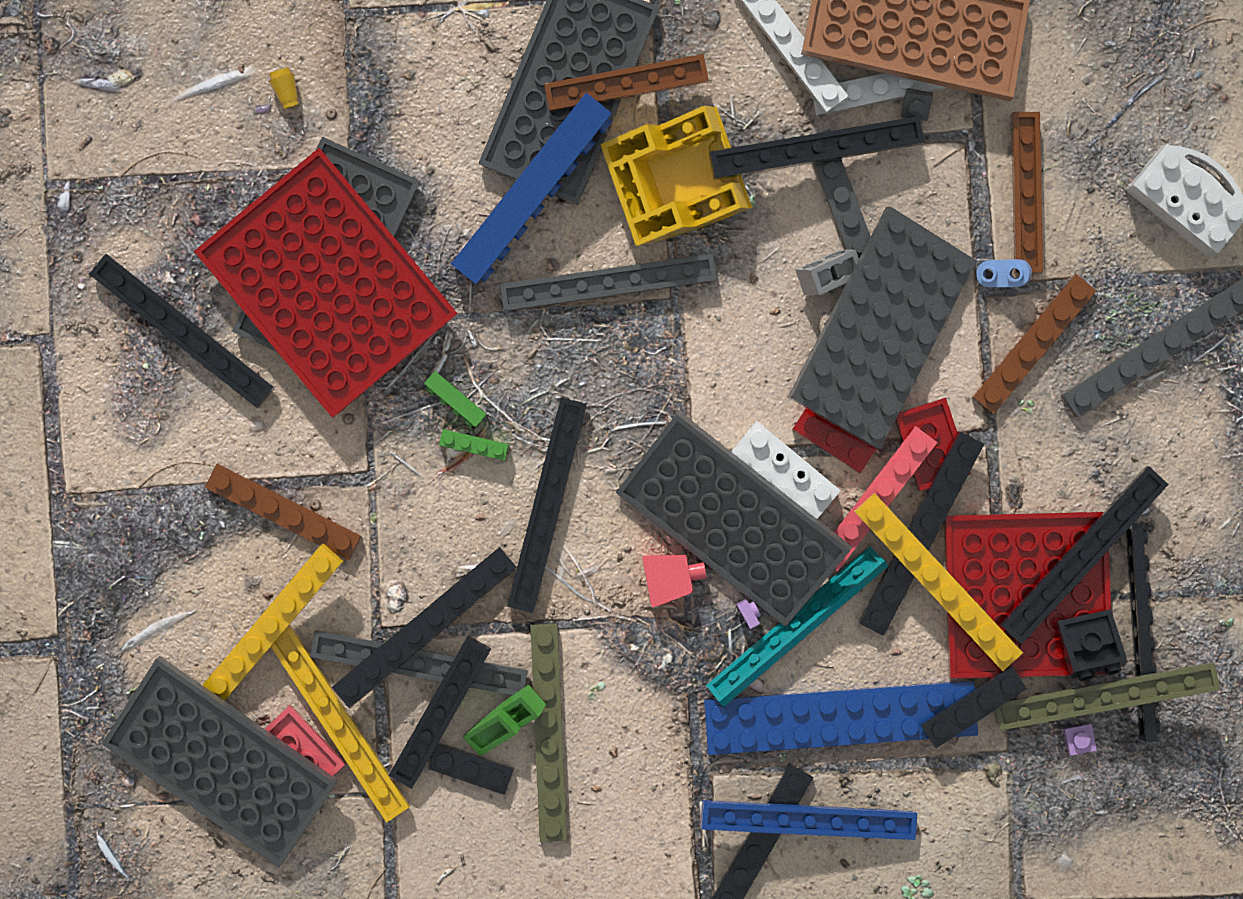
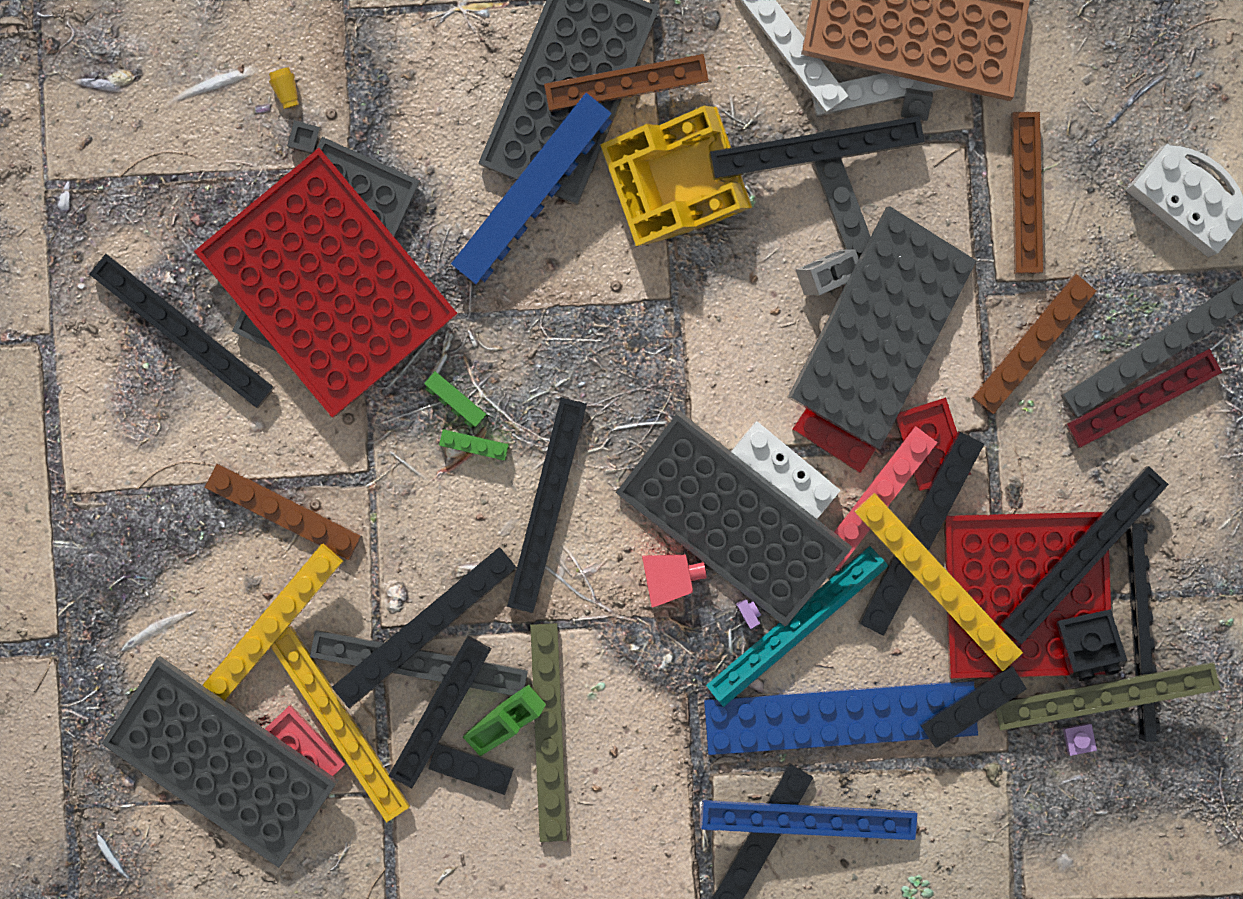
dark grey plate [500,253,717,312] -> none
light blue plate [976,259,1032,287] -> none
none -> dark grey plate [287,120,322,154]
none -> dark red plate [1065,349,1223,448]

